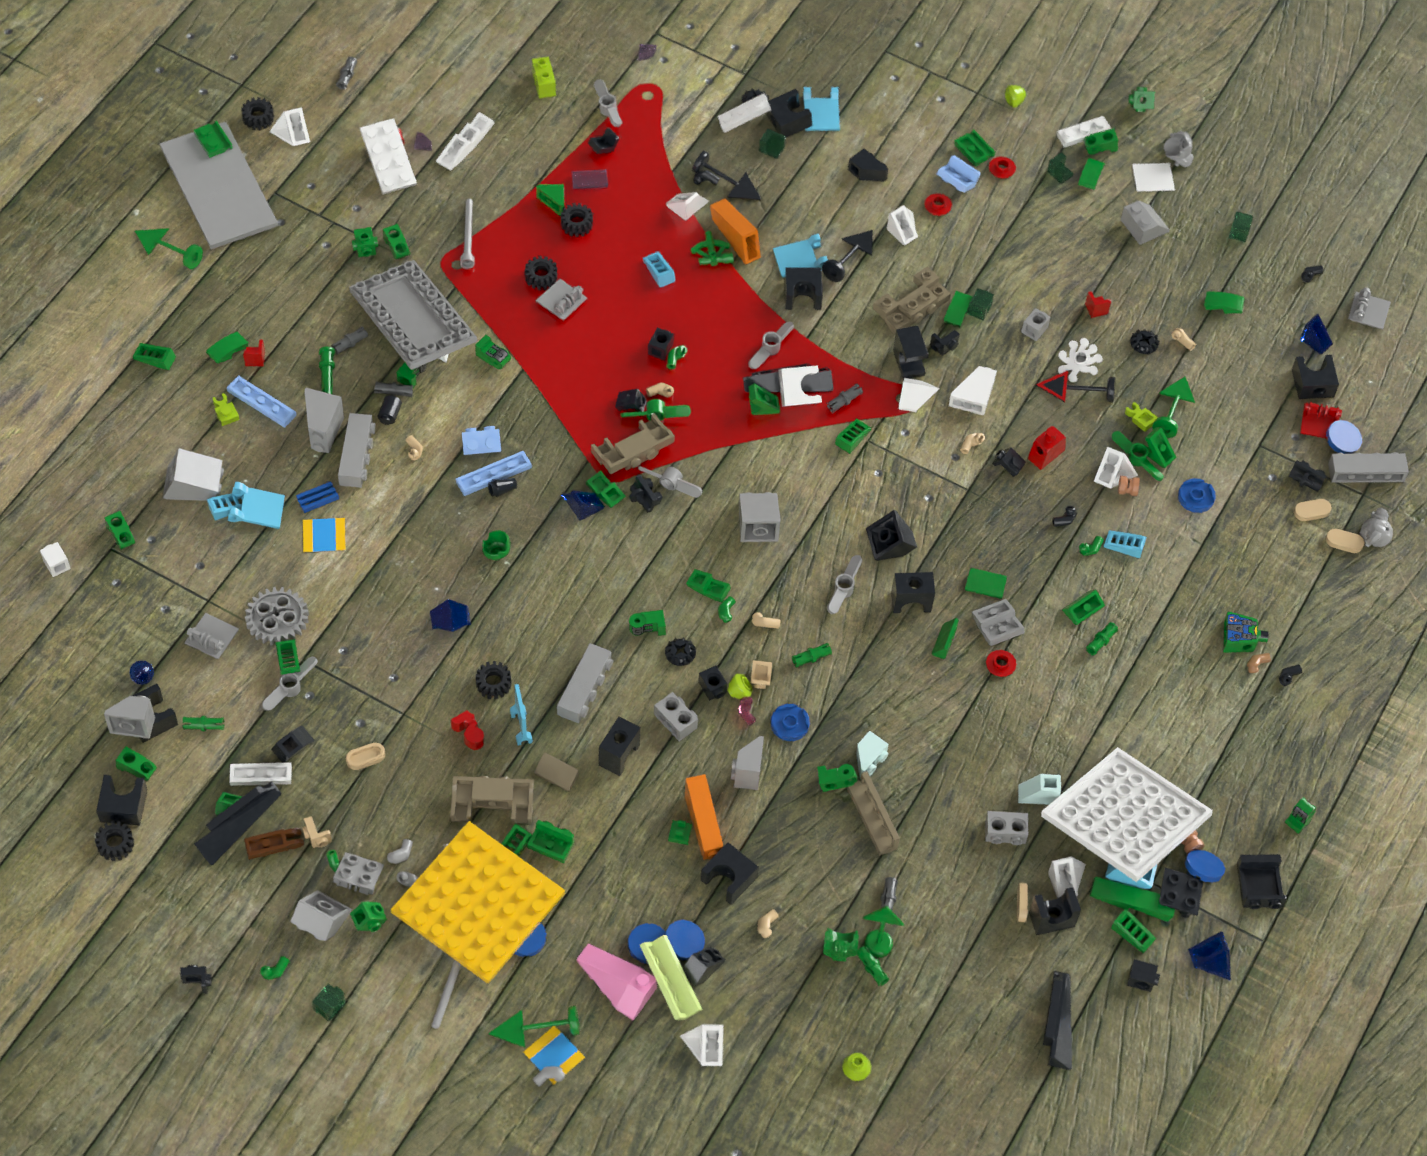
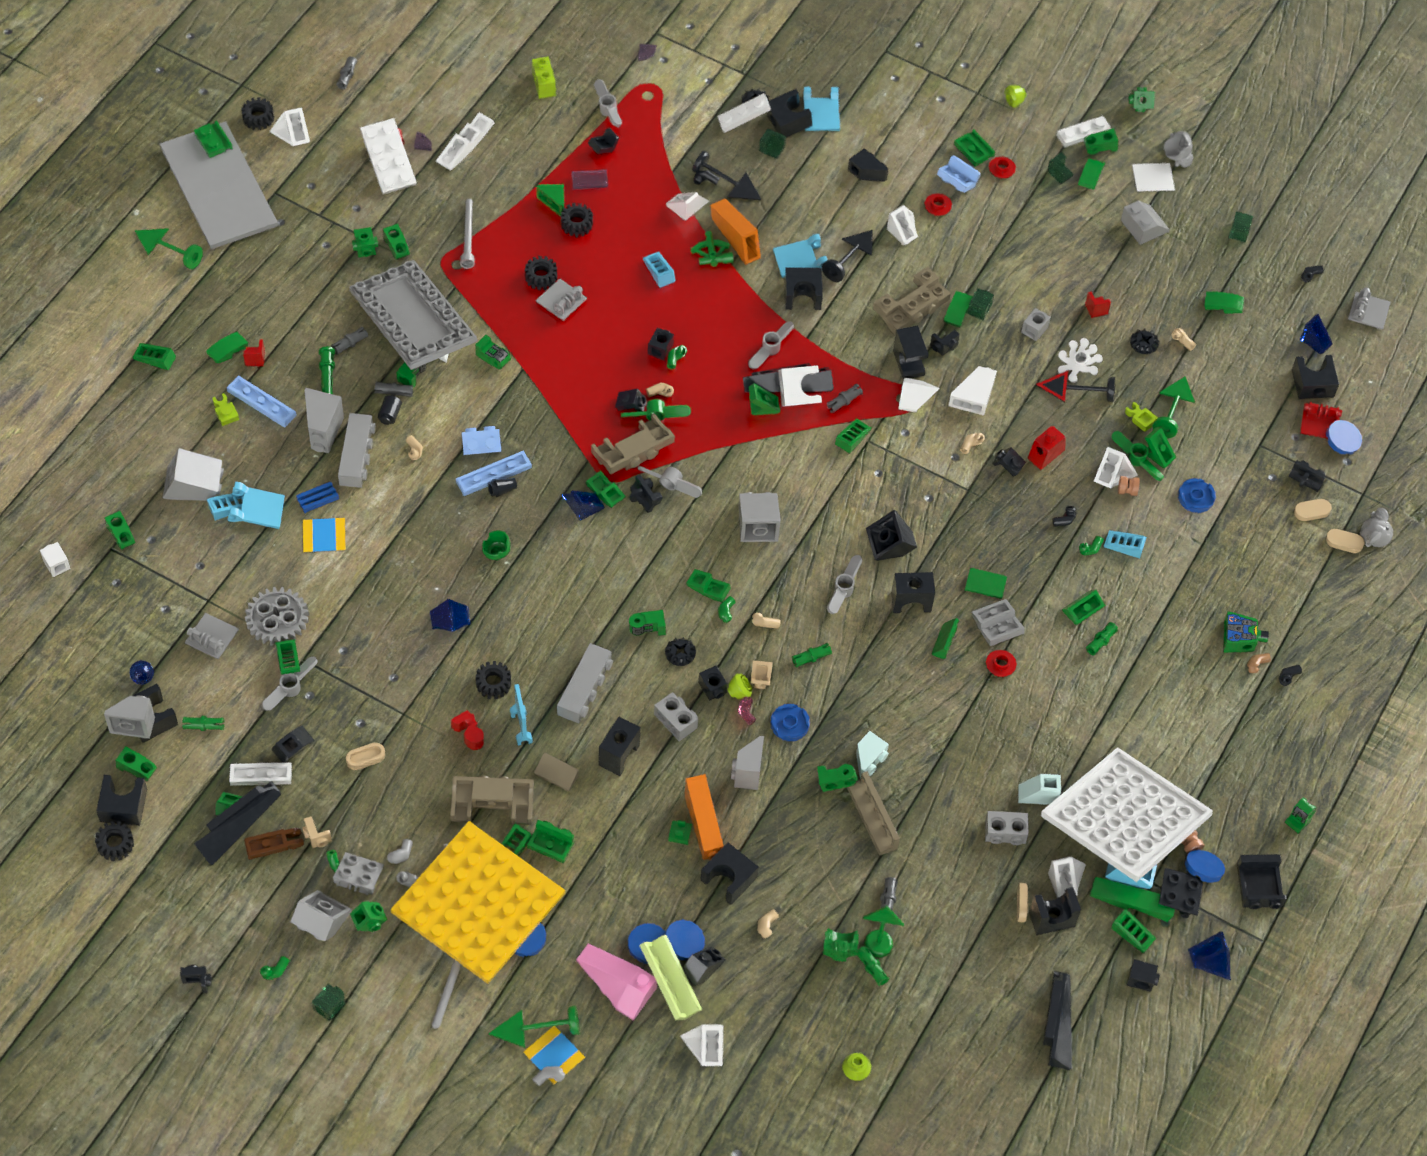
light grey brick [1328,452,1409,483] -> none

